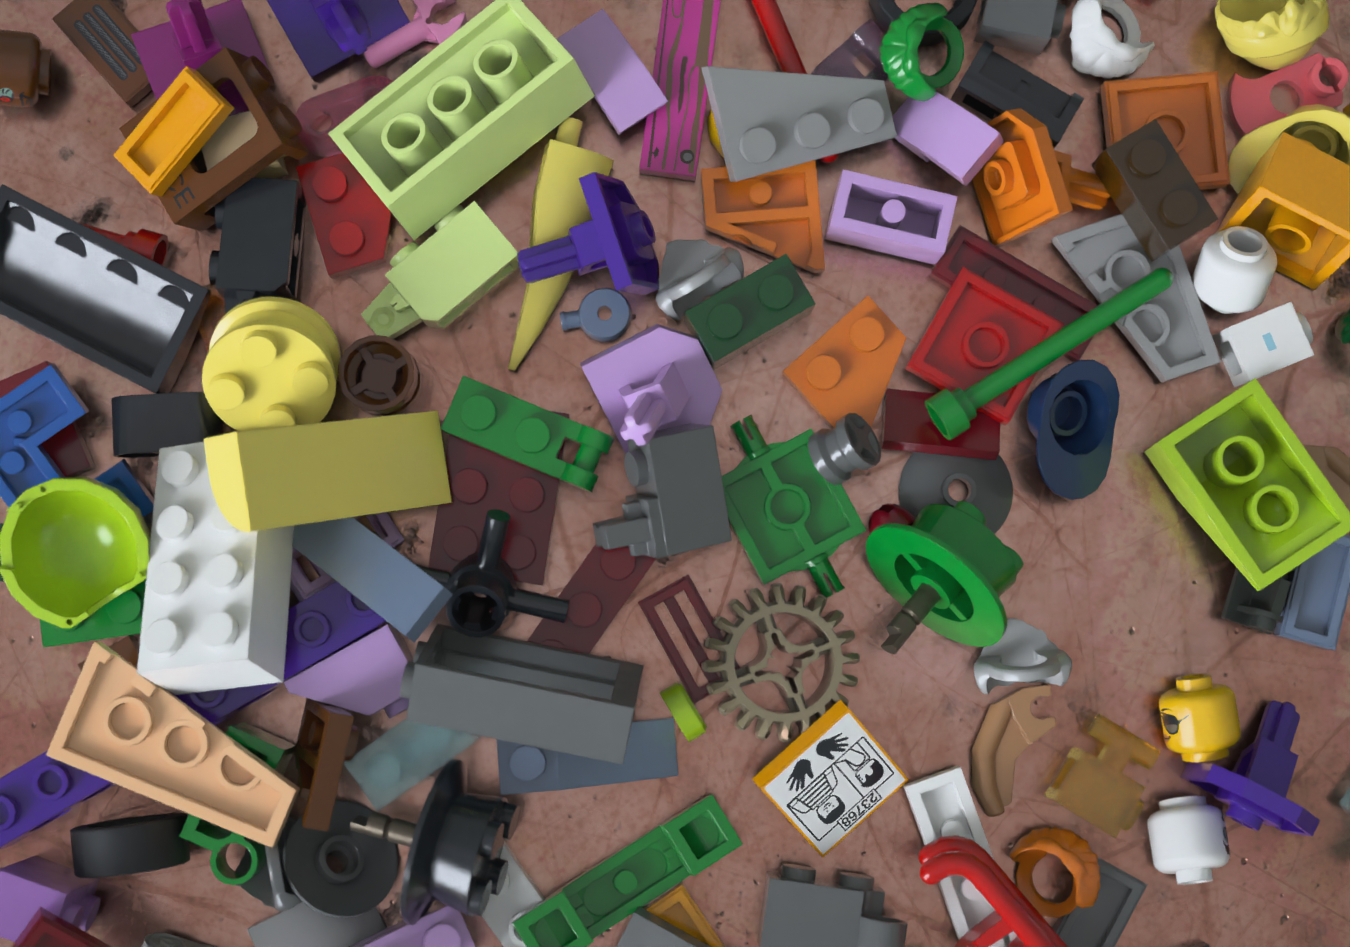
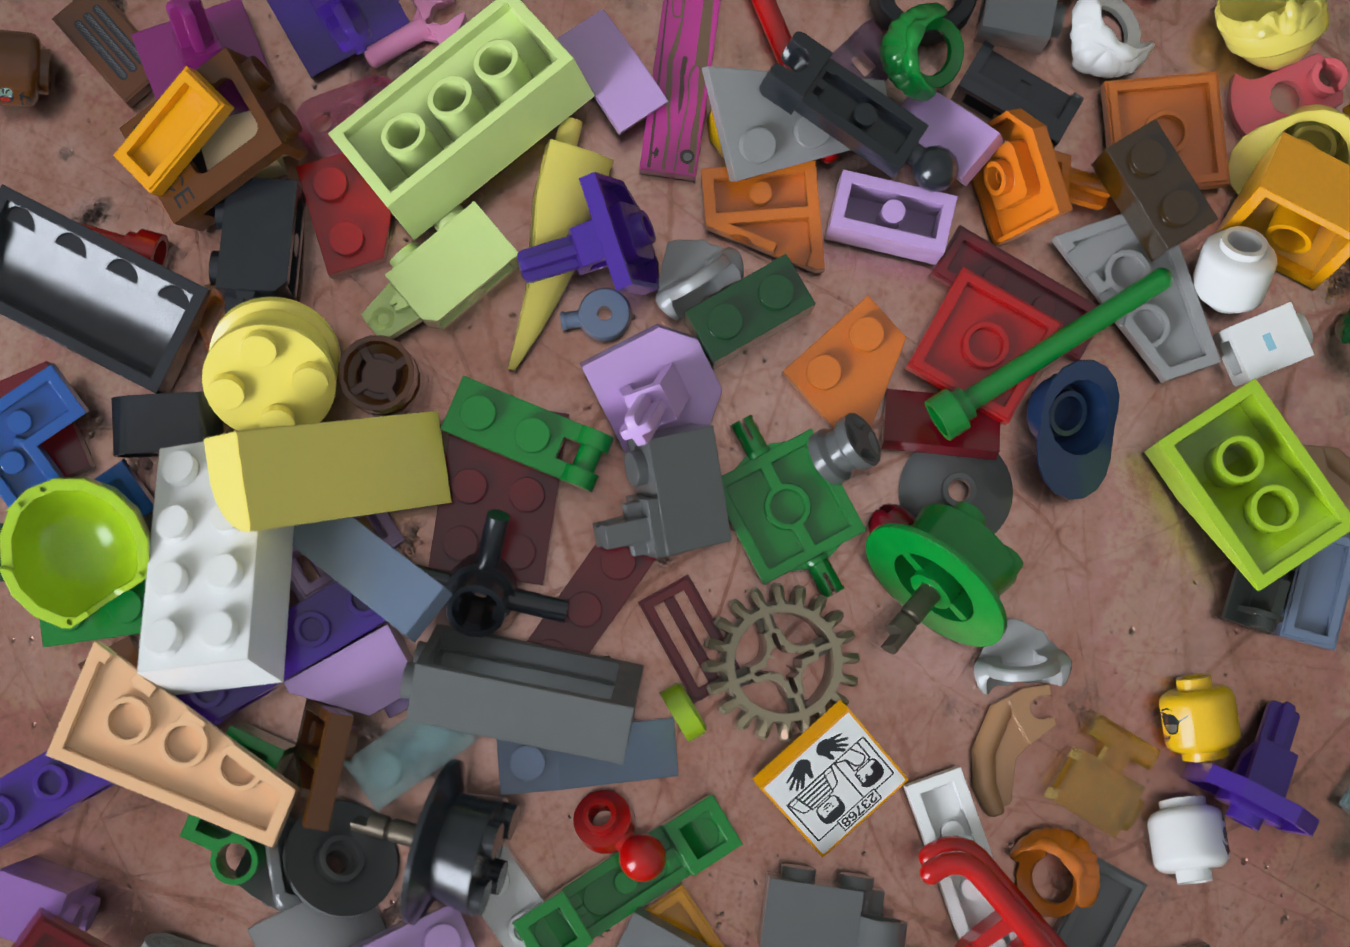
black tyre [70,813,190,878] -> none
none -> red plate [573,790,666,882]
none -> black plate [759,31,959,192]

